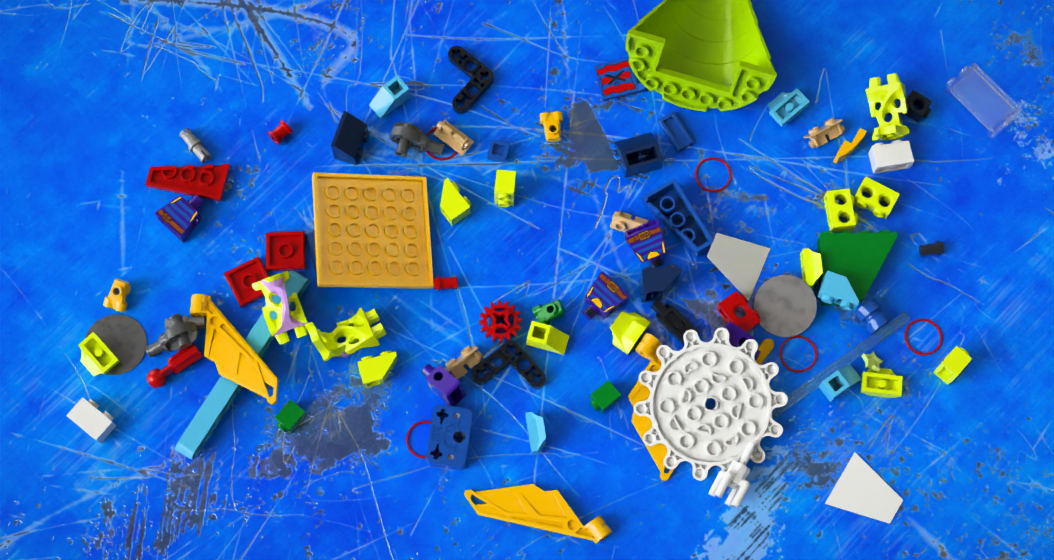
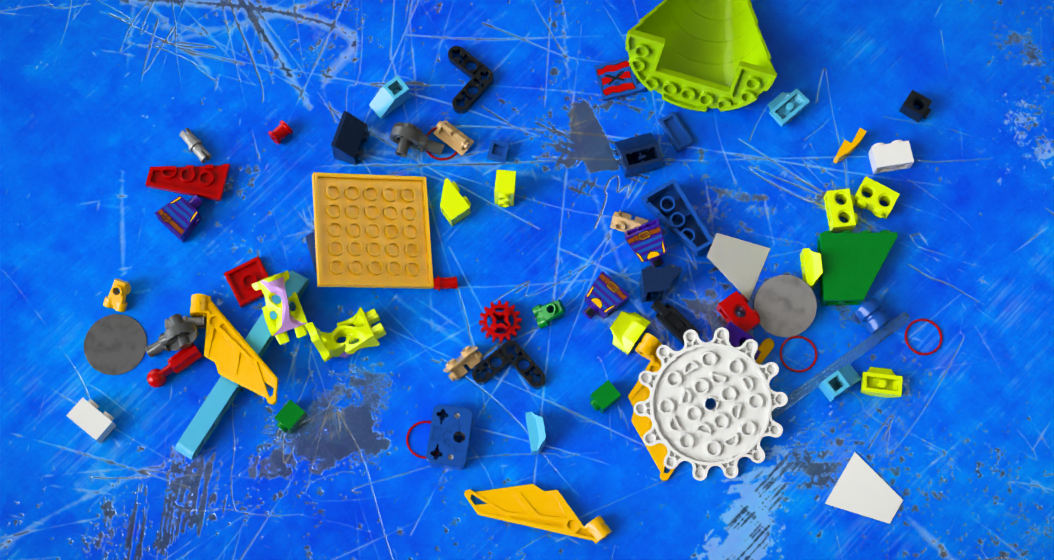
neon yellow slope [79,332,120,376] -> none
red tile [266,231,306,271] -> none
neon yellow slope [357,351,398,389] -> none
dark purple torso [422,364,466,406] -> none
neon yellow slope [526,321,569,355] -> none
yellow plate [540,111,563,142] -> none
red piece [695,157,731,192] -> none
white plant [708,442,756,508] -> none
tan hinge [803,118,845,148] -> none
medium azure slope [817,270,859,310] -> none
yellowish green piece [861,351,883,372] -> none
neon yellow hips [865,73,910,141] -> none
clear smoke pin [919,241,945,258] -> none
neon yellow brick [933,346,972,385] -> none
clear panel [945,63,1023,140] -> none

